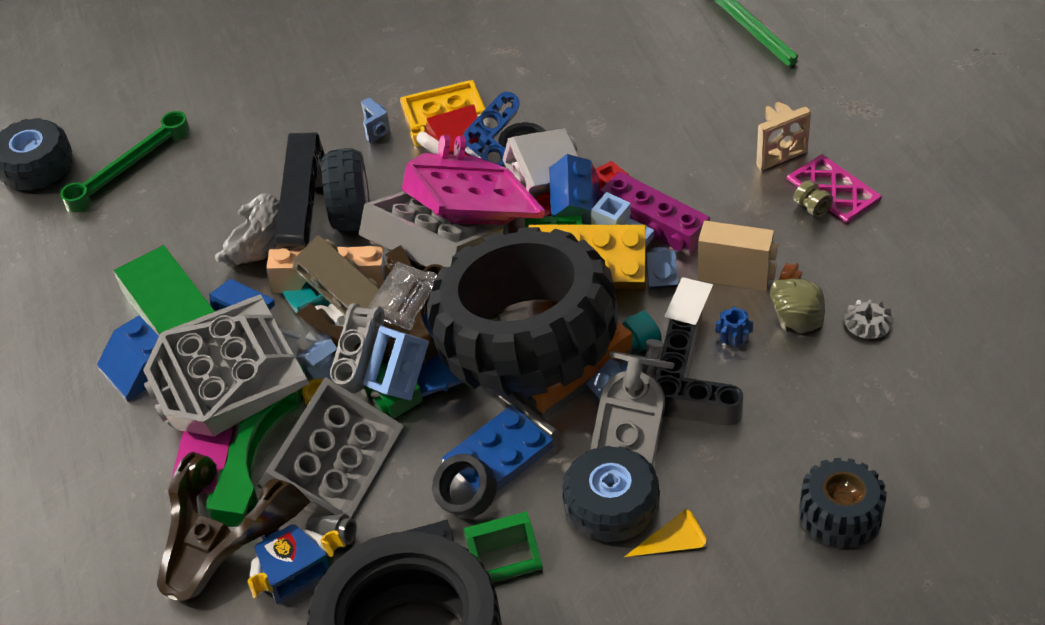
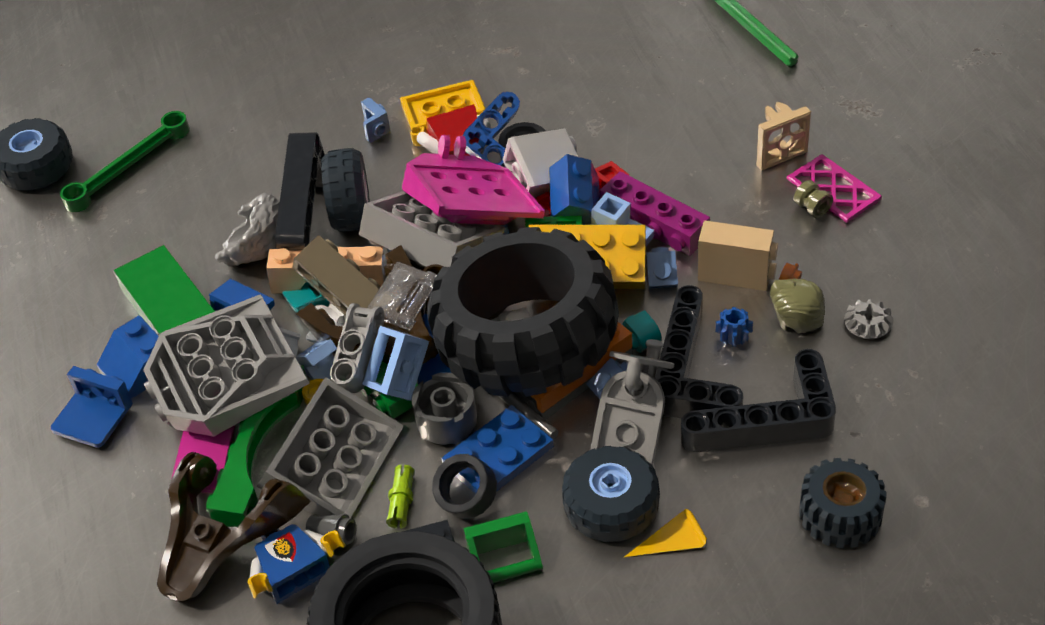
white sticker [664,277,713,325] -> none
none -> blue bracket [51,366,133,448]
none -> lime pin [386,464,415,529]
none -> dark grey brick [412,373,477,445]
none -> black beam [681,349,836,452]

